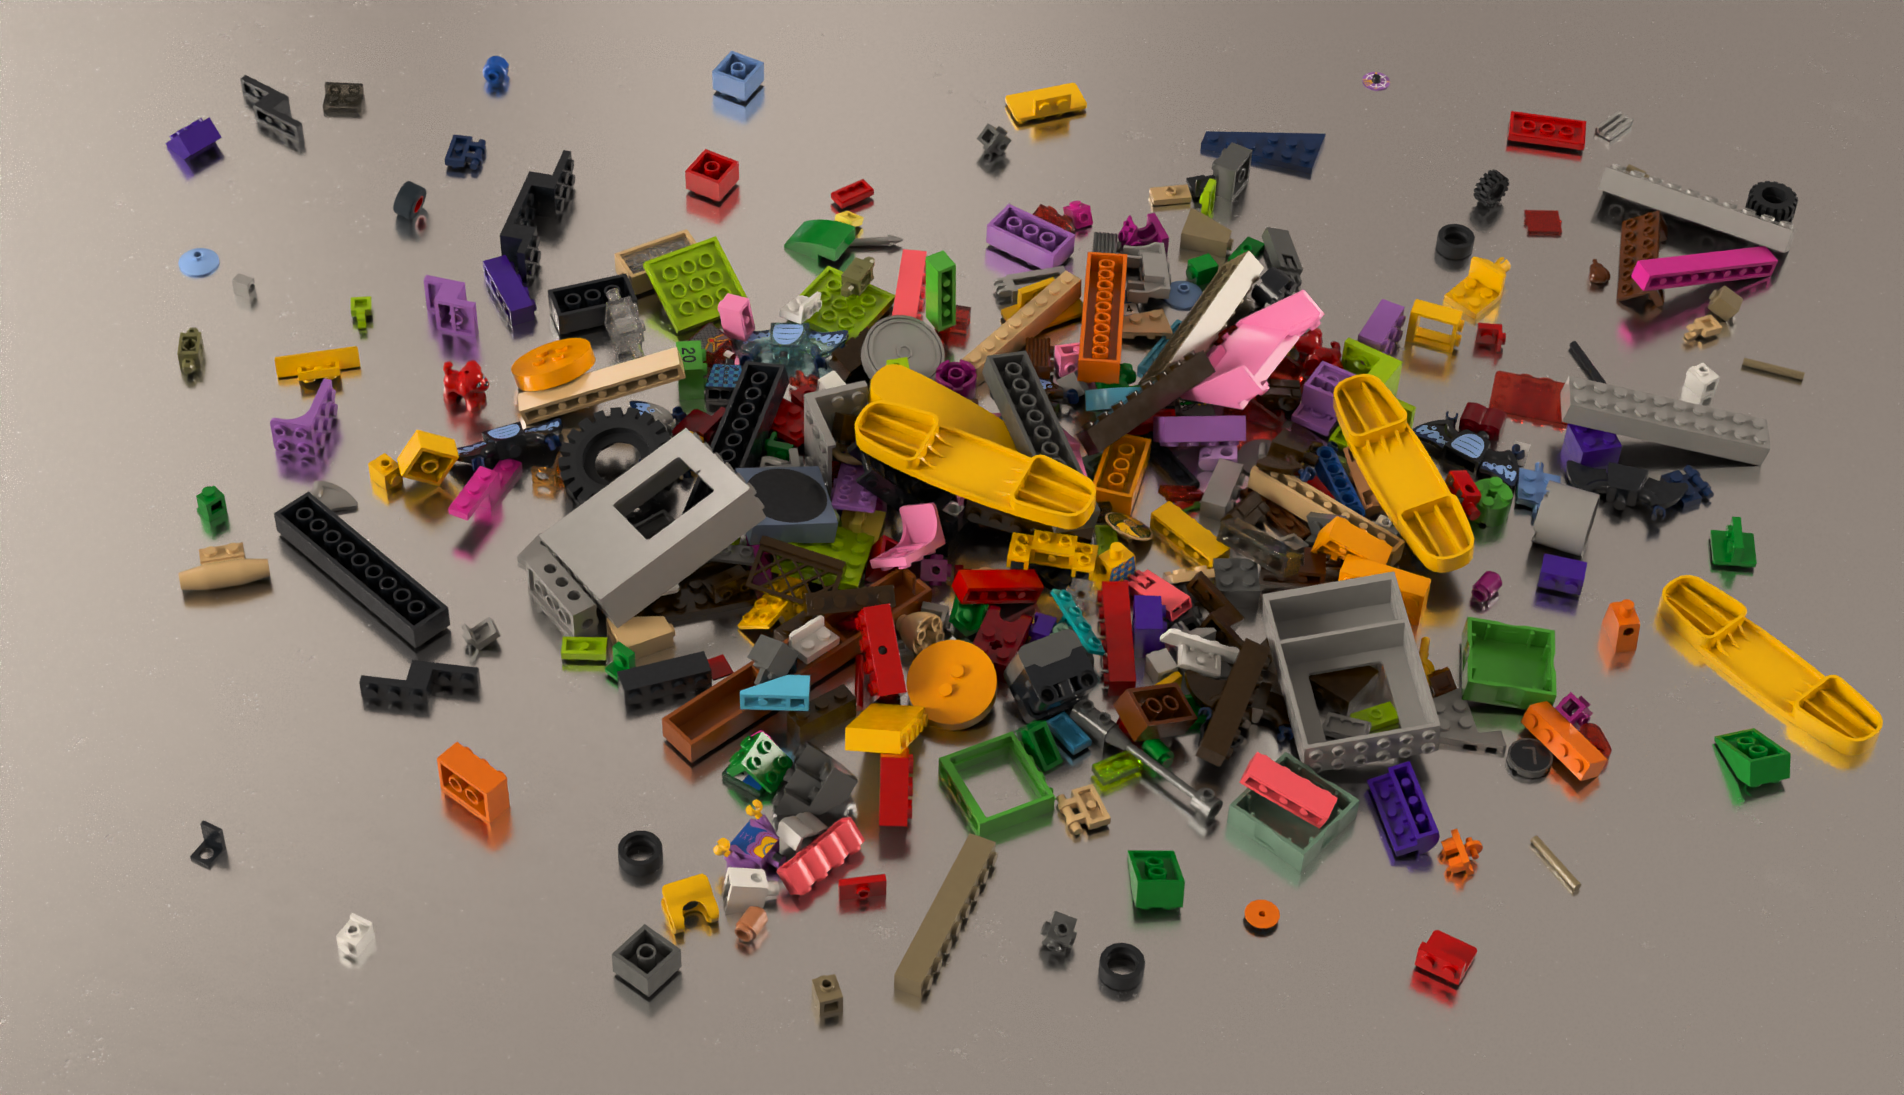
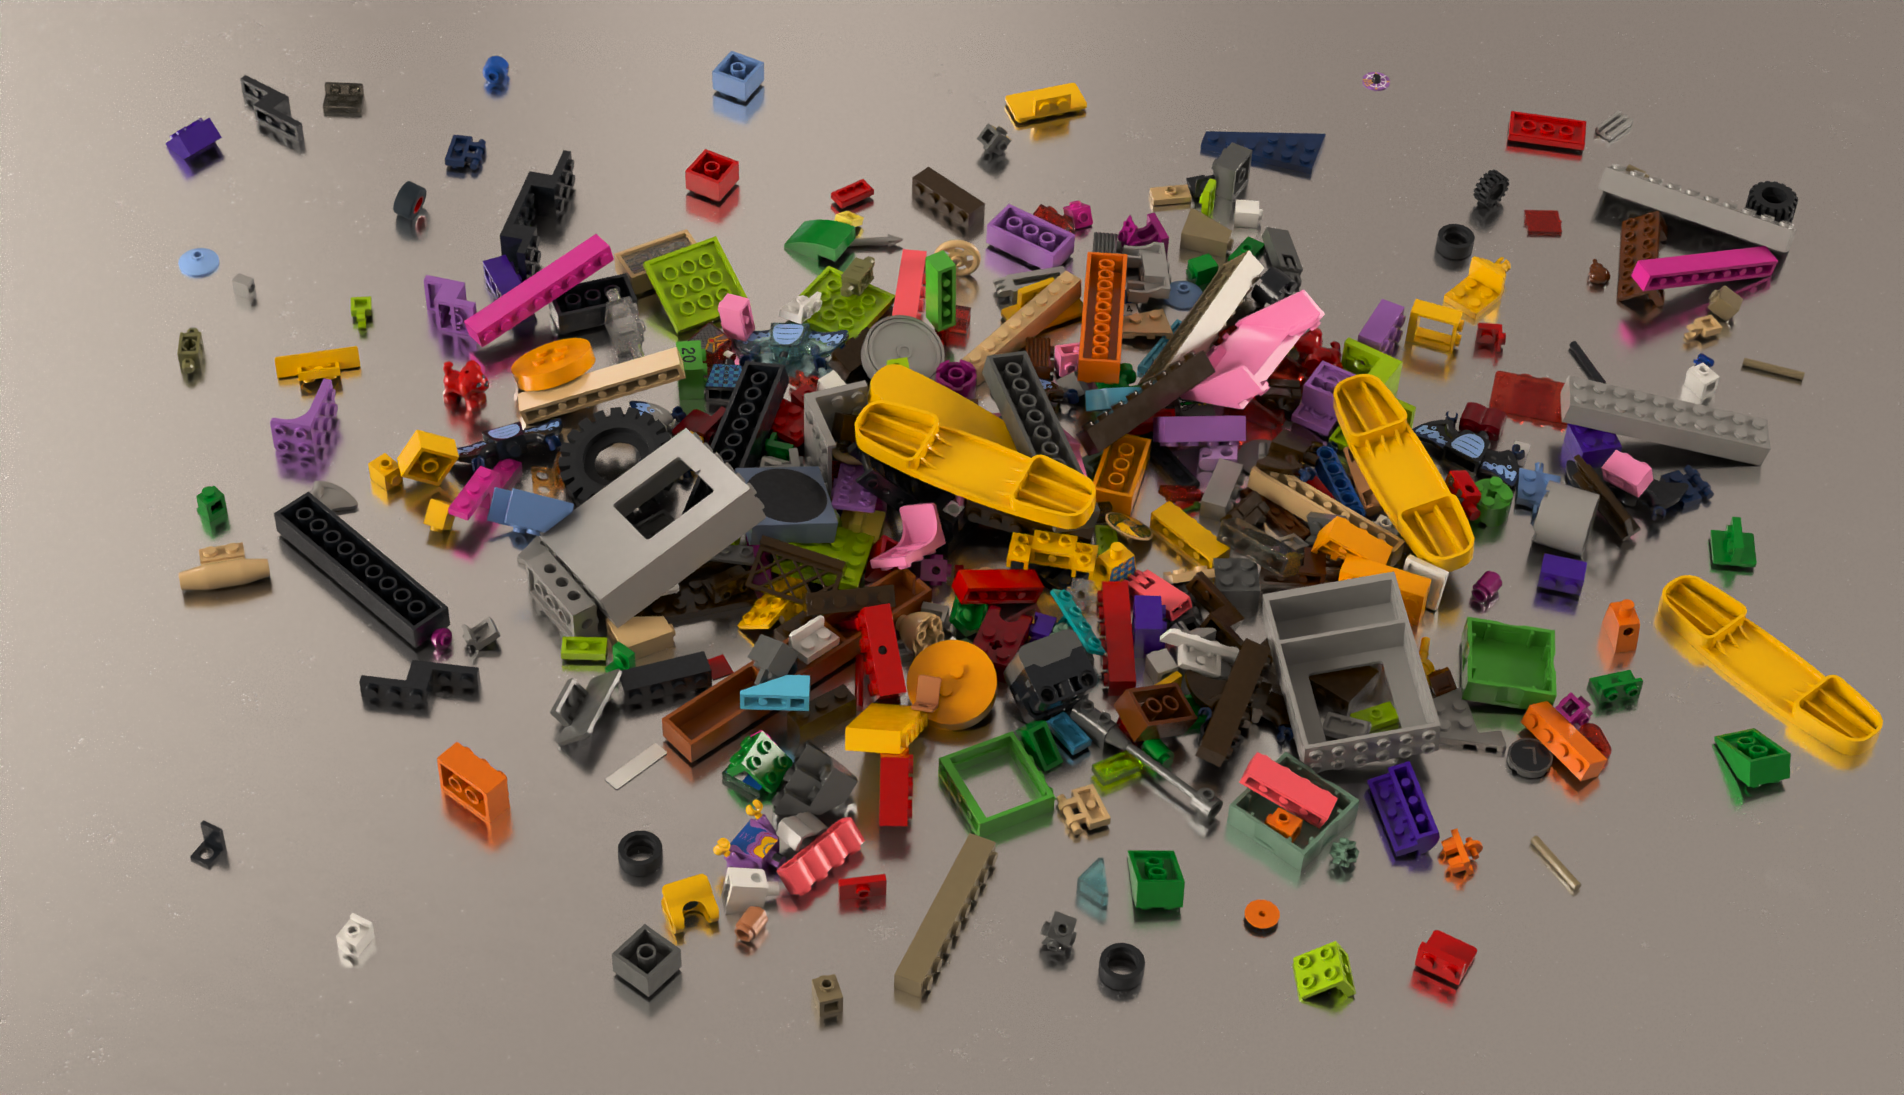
none -> yellow brick [424,499,455,533]
none -> magenta plate [431,628,452,650]
none -> dark pink brick [464,234,614,348]
none -> medium blue windscreen [486,487,574,536]
none -> dark grey bracket [550,669,623,746]
none -> white sticker [605,743,667,789]
none -> nougat bracket [911,675,941,712]
none -> dark brown brick [912,167,985,229]
none -> tan plate [934,240,981,277]
none -> clear light blue slope [1076,858,1109,910]
none -> white brick [1234,199,1263,228]
none -> orange brick [1264,807,1303,843]
none -> lime bracket [1293,941,1356,999]
none -> sand green gear [1329,837,1360,868]
none -> white plate [1403,554,1449,611]
none -> dark brown fence [1572,454,1641,542]
none -> green bracket [1588,670,1643,704]
none -> bright pink brick [1601,450,1653,498]
none -> clear blue plate [1693,353,1714,368]

